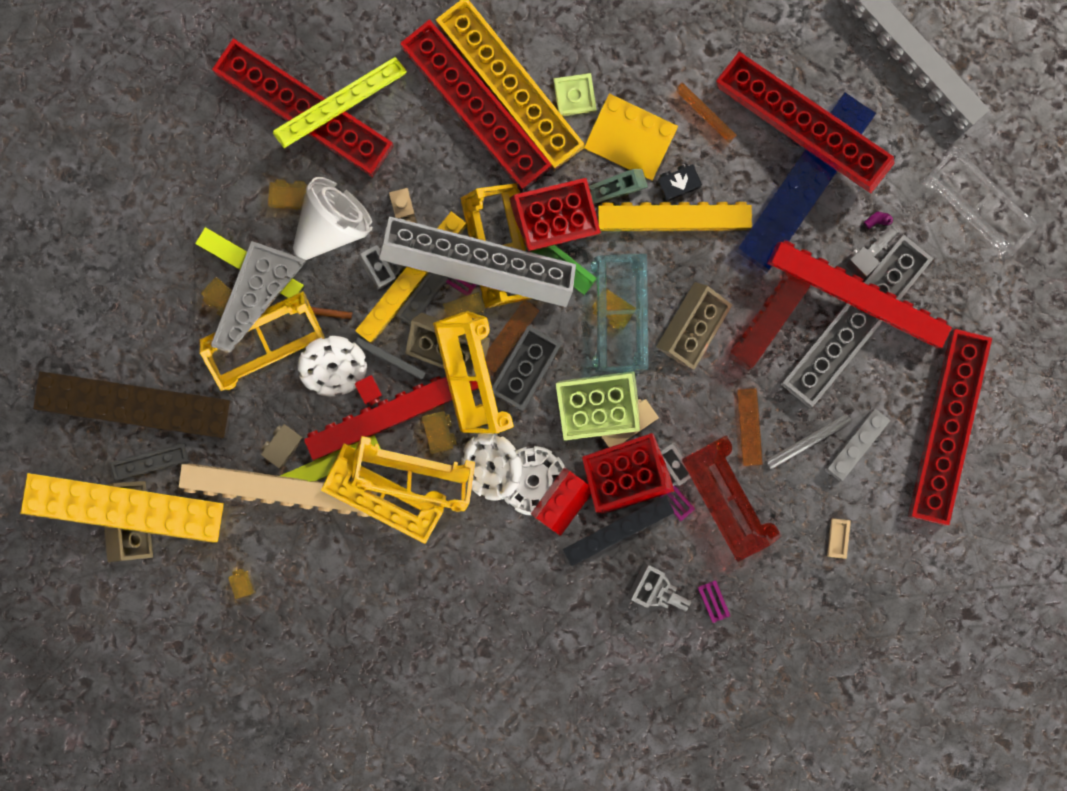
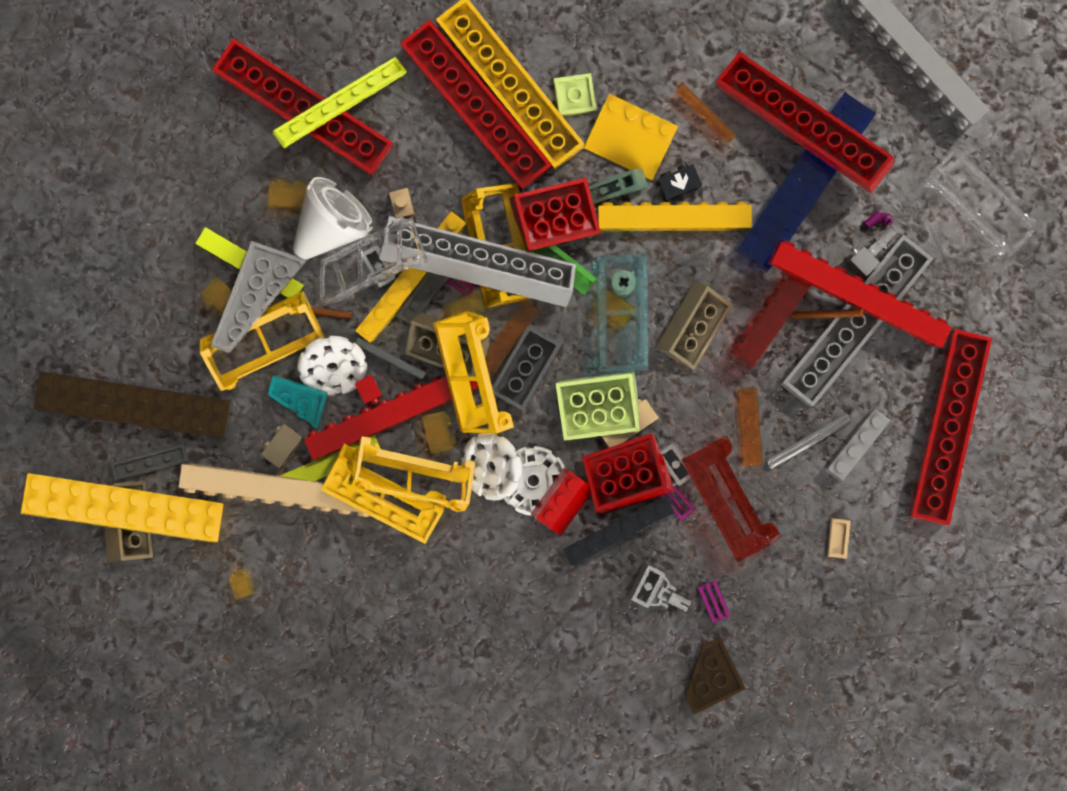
none -> teal wing [268,375,328,429]
none -> clear windscreen [320,216,428,305]
none -> sand green piece [610,270,636,298]
none -> dark brown plate [685,636,746,714]
none -> dark orange bar [790,309,864,319]

